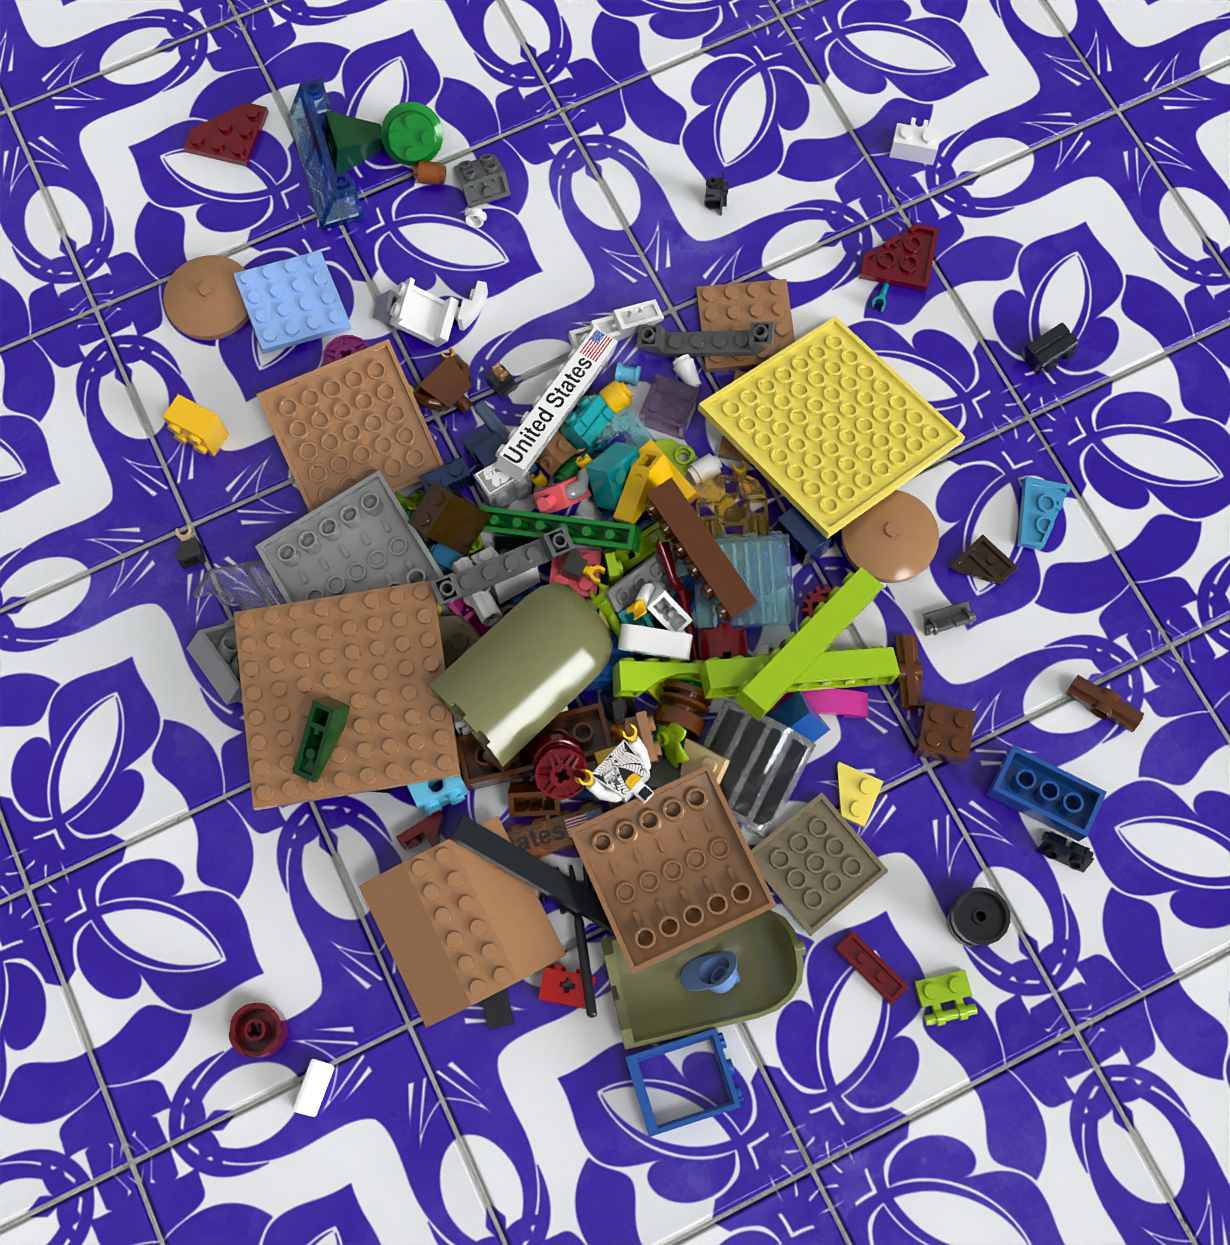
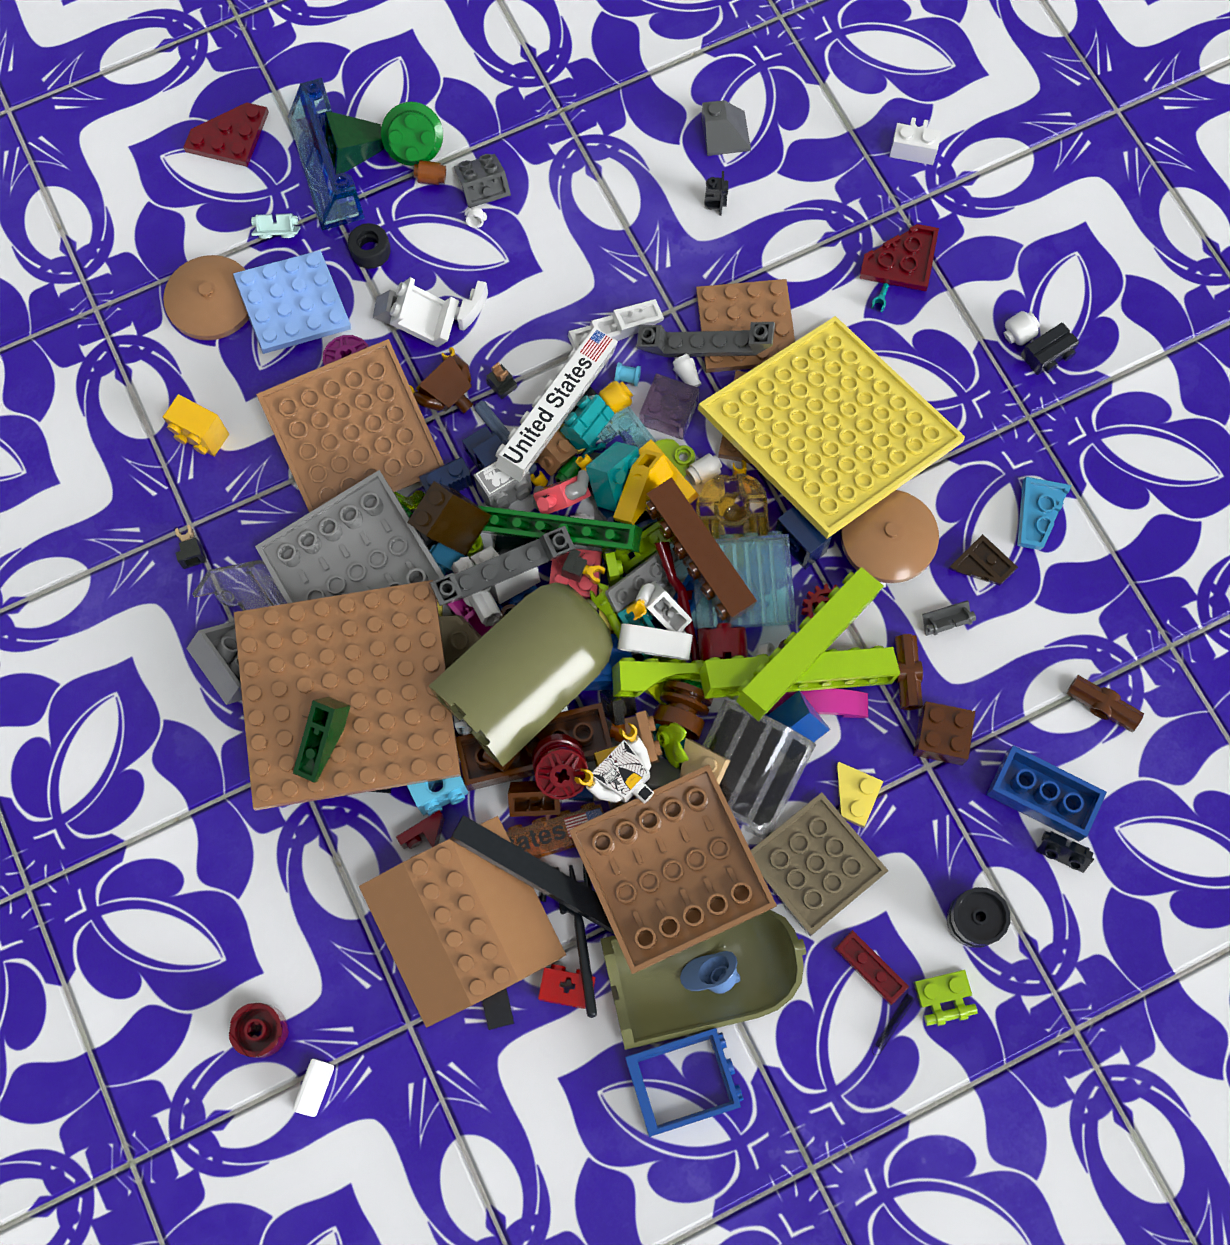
none -> light aqua hinge [251,213,300,239]
none -> black tyre [348,223,391,269]
none -> dark grey slope [701,100,751,156]
none -> black piece [872,989,917,1055]
none -> white head [1004,311,1040,346]

